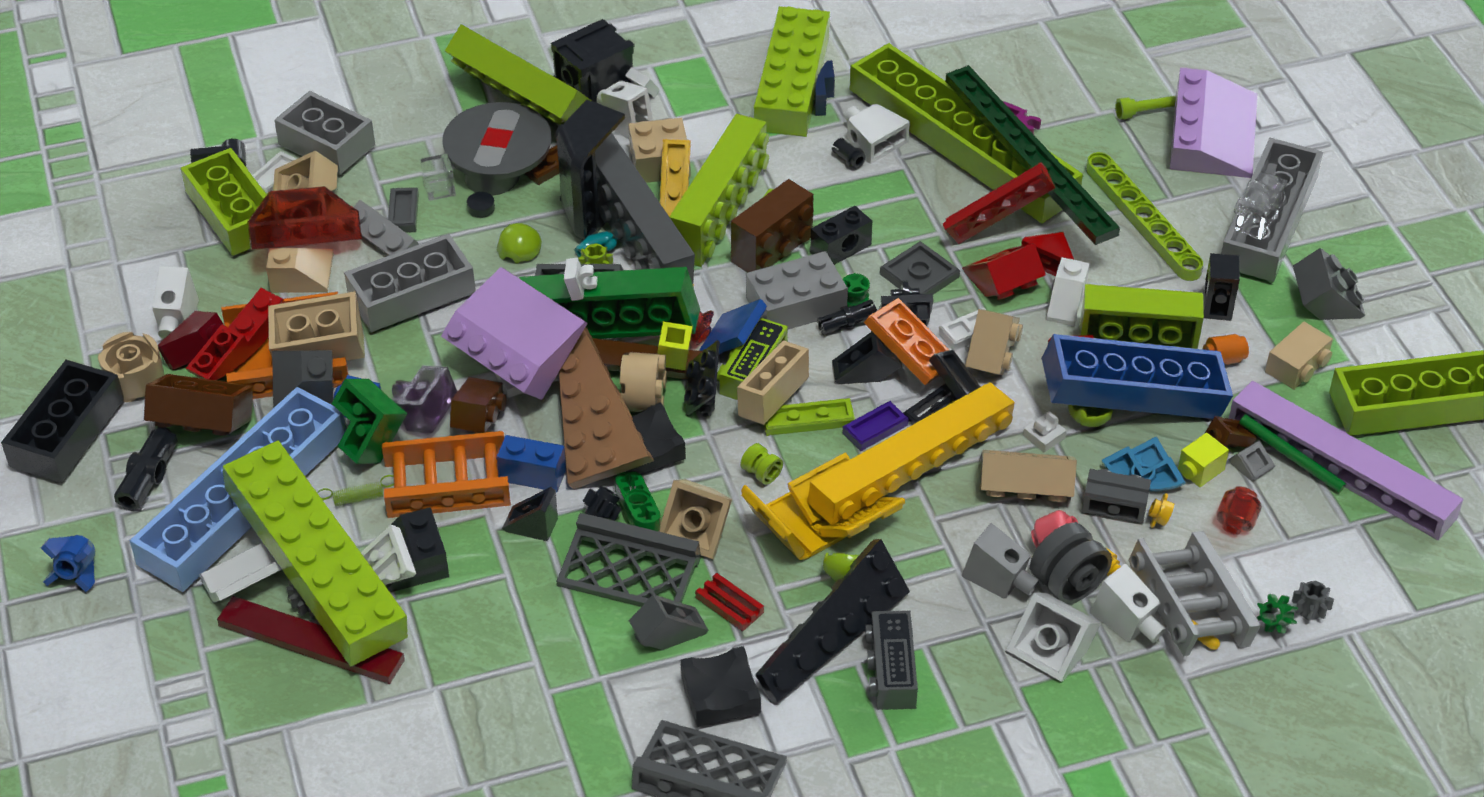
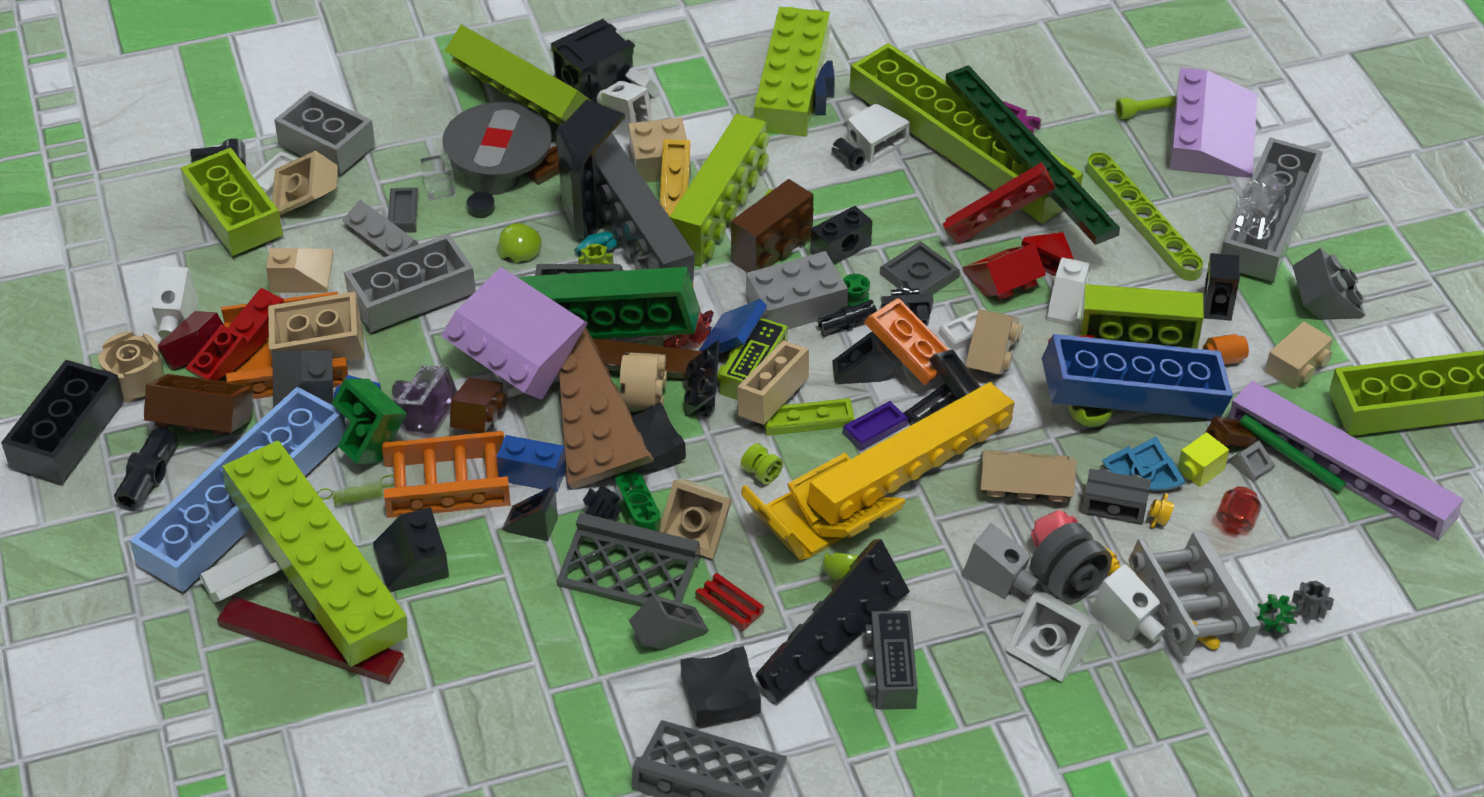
blue brick [41,535,95,592] -> none
clear red wedge [247,186,362,250] -> none
white wing [361,525,416,585] -> none
white tile [564,257,598,300] -> none
neon yellow brick [657,321,692,370] -> none
white tile [1023,411,1067,453] -> none

